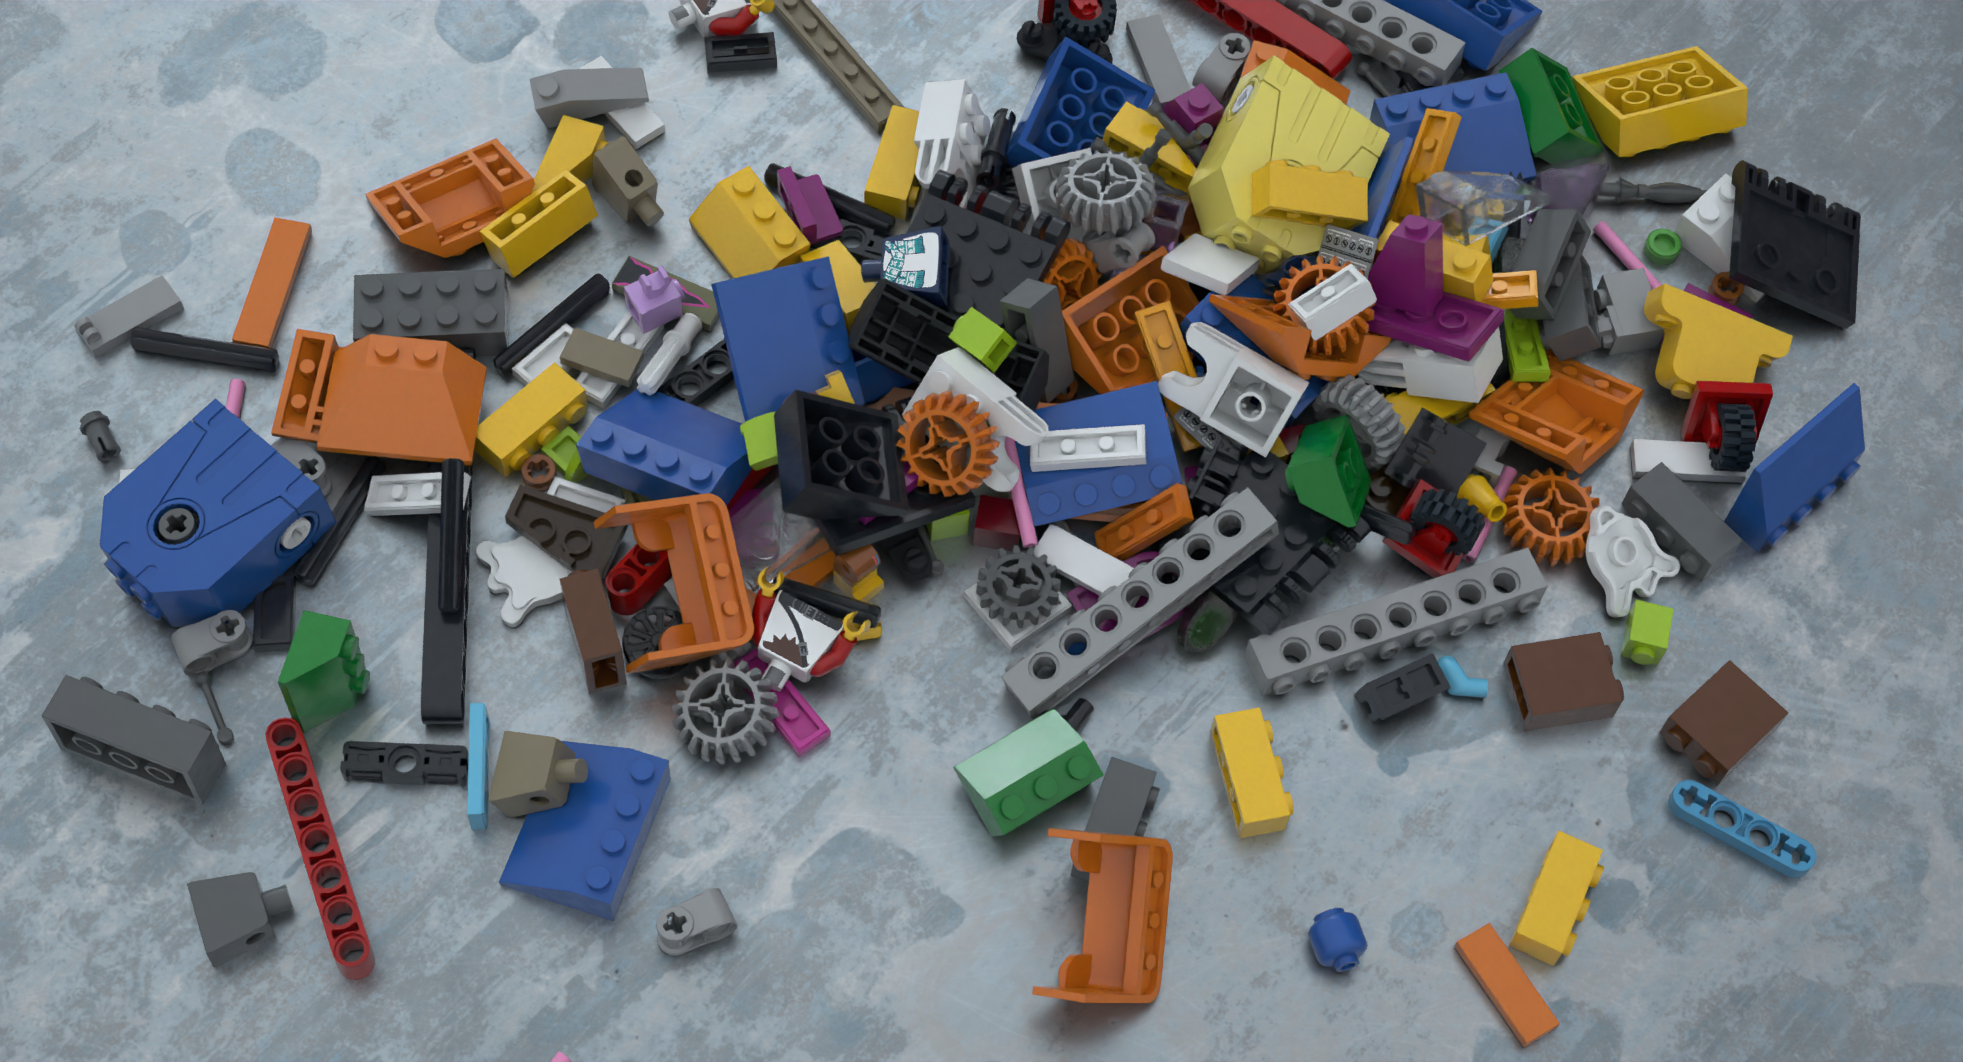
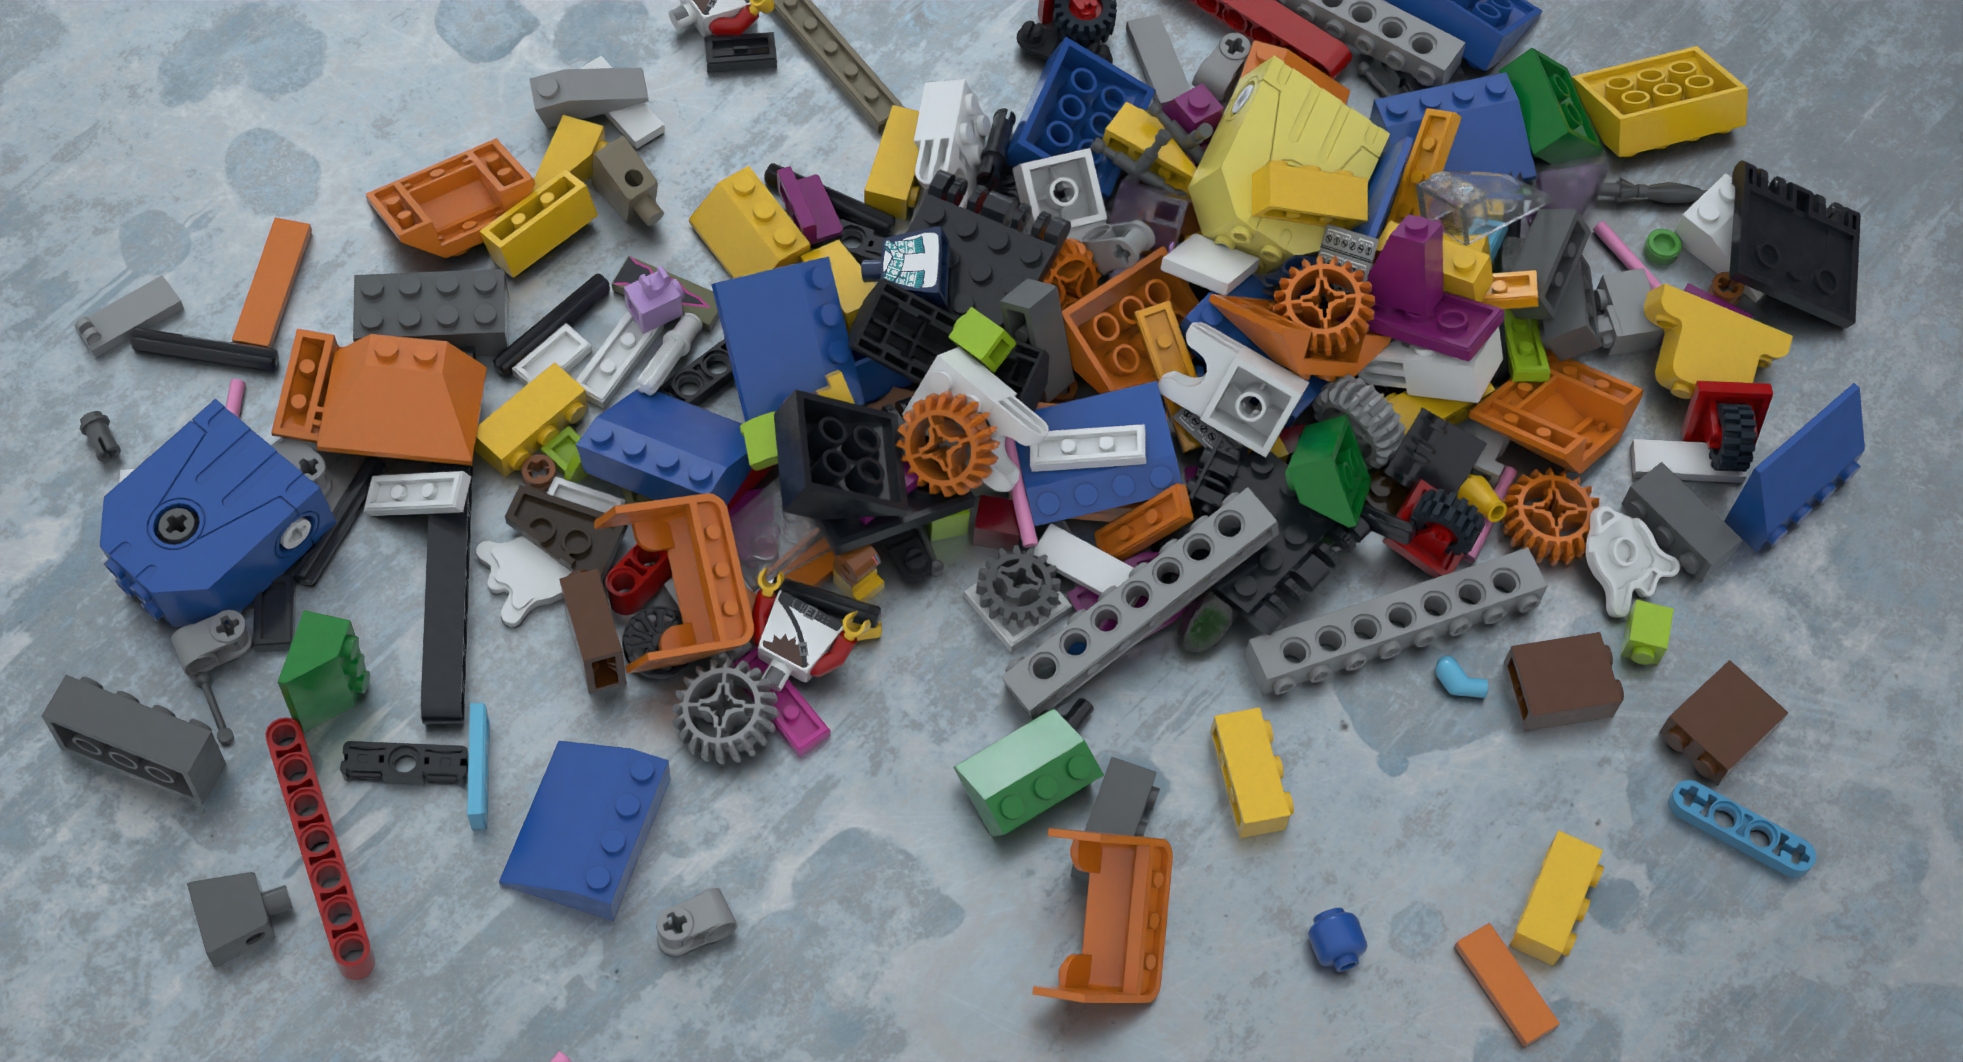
black axle [438,458,464,613] -> none
dark tan torso [488,731,588,817] -> none
dark tan tile [559,328,644,387] -> none
light grey gear [1056,149,1155,236] -> none
white slope [1288,264,1377,340] -> none
black hinge [1355,653,1451,722] -> none

